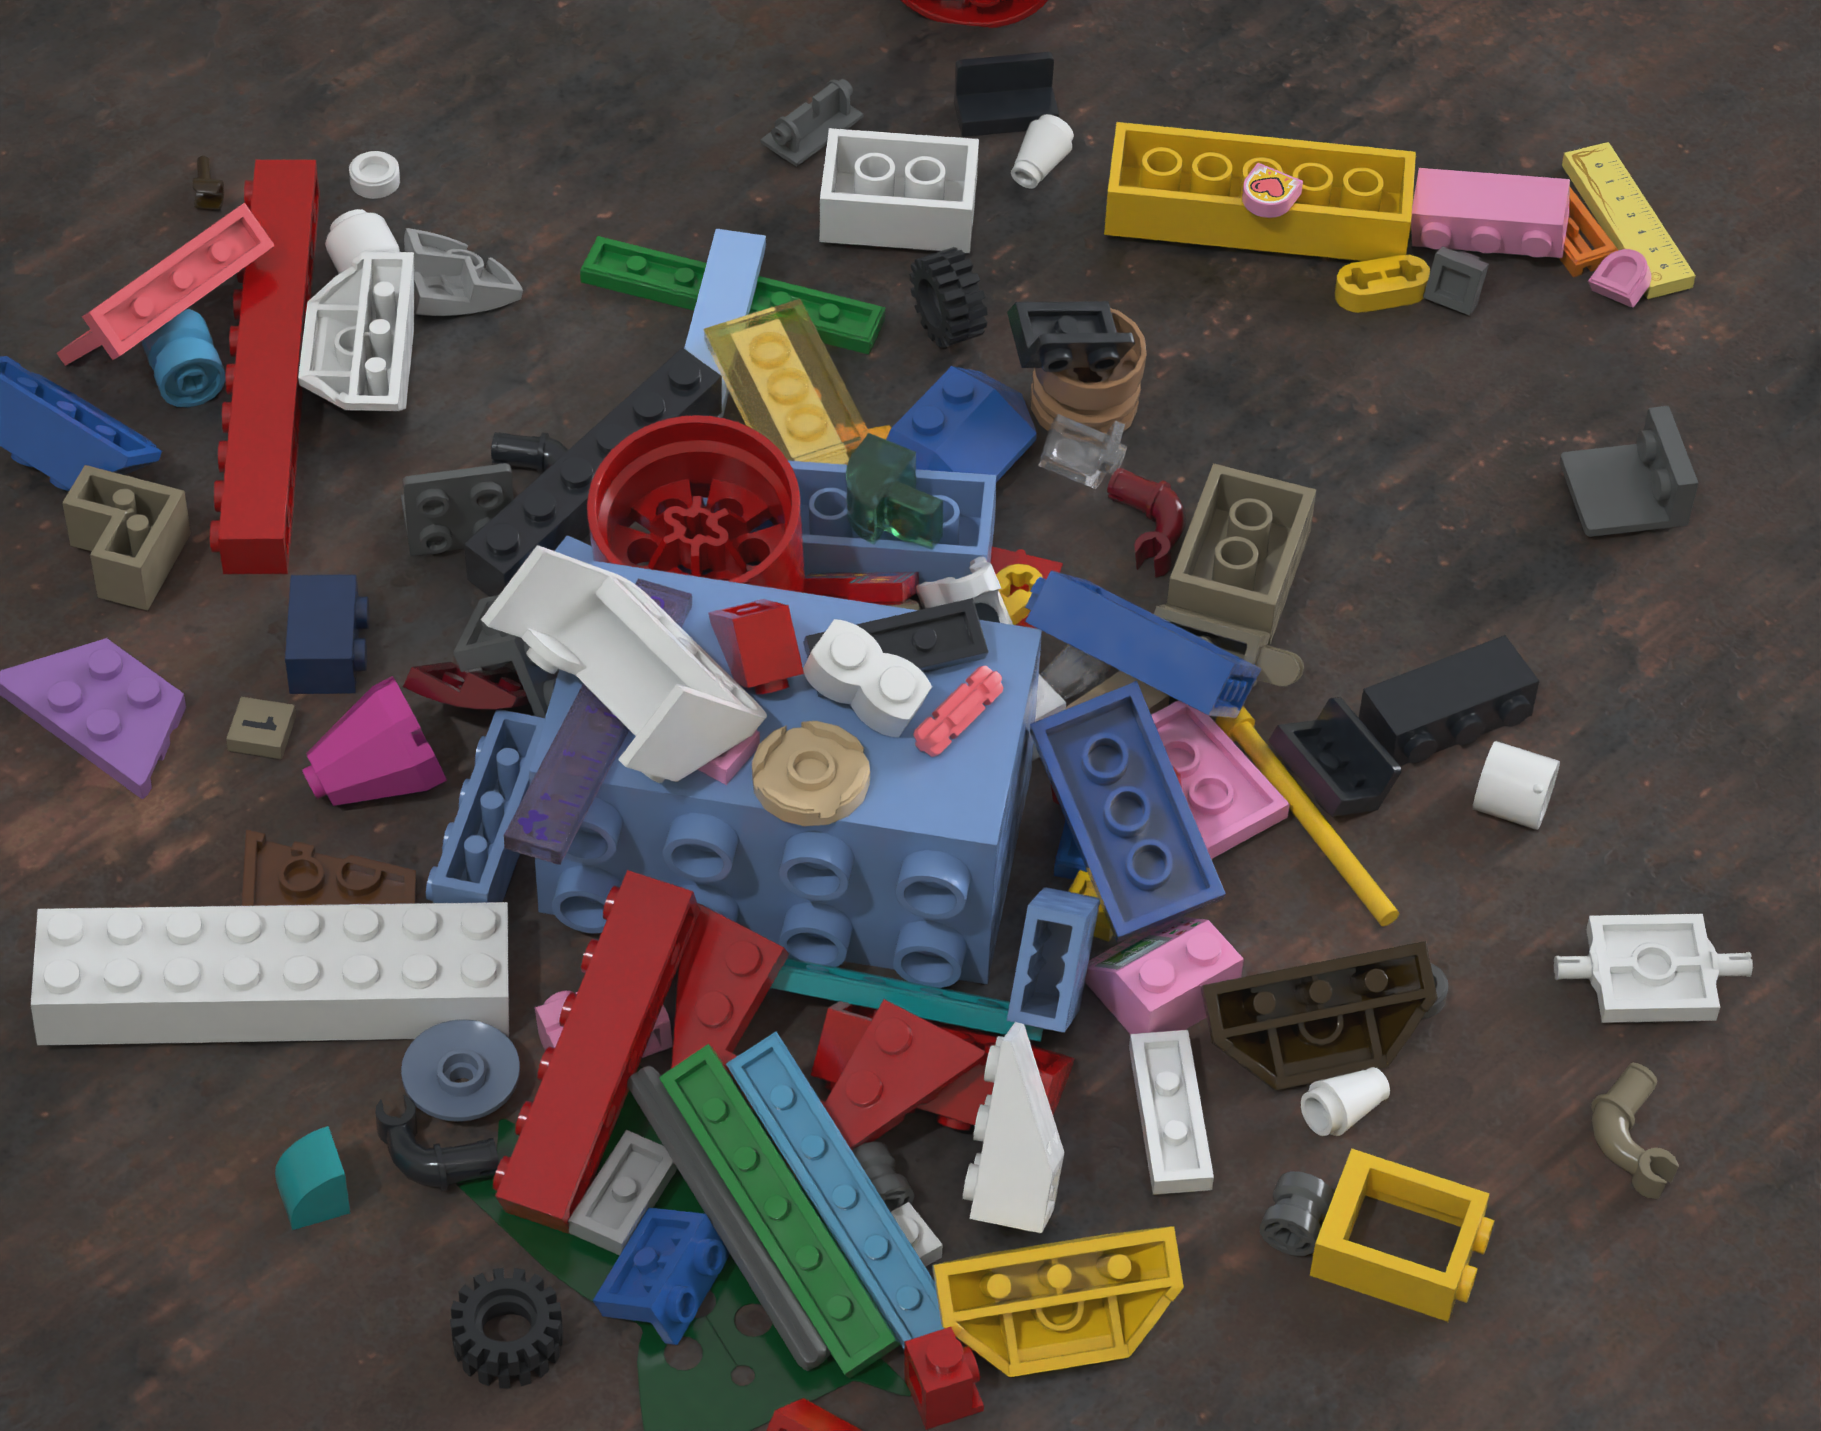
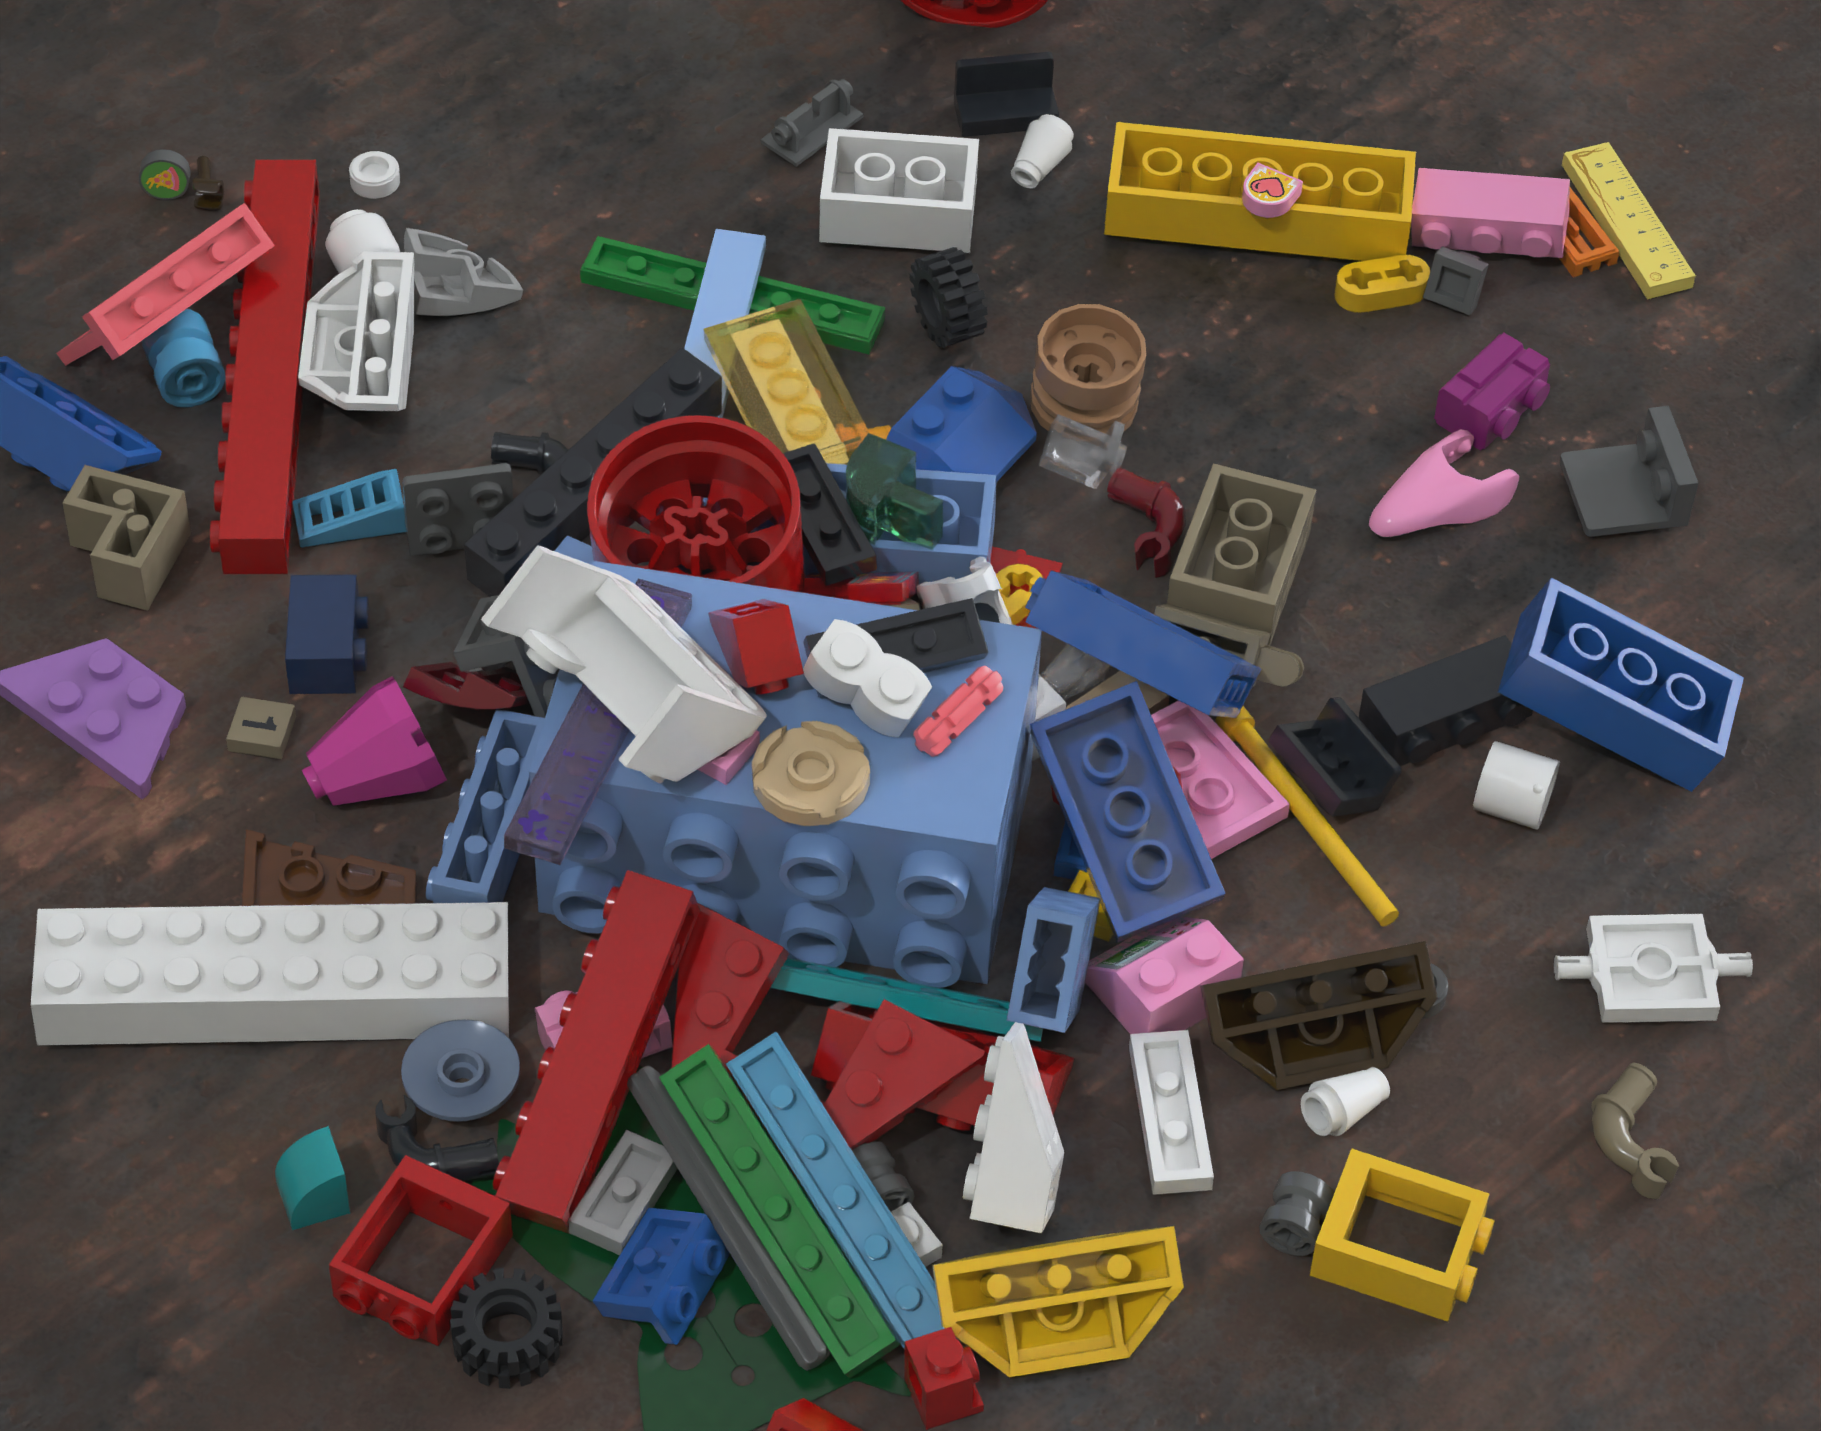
black bracket [1007,301,1135,372] -> none
bright pink tile [1588,249,1651,308] -> none
none -> tile [139,149,191,200]
none -> dark azure slope [292,469,406,547]
none -> red window [329,1155,513,1346]
none -> black plate [783,443,877,586]
none -> bright pink animal [1369,429,1519,537]
none -> magenta brick [1434,332,1550,451]
none -> blue brick [1498,578,1744,792]

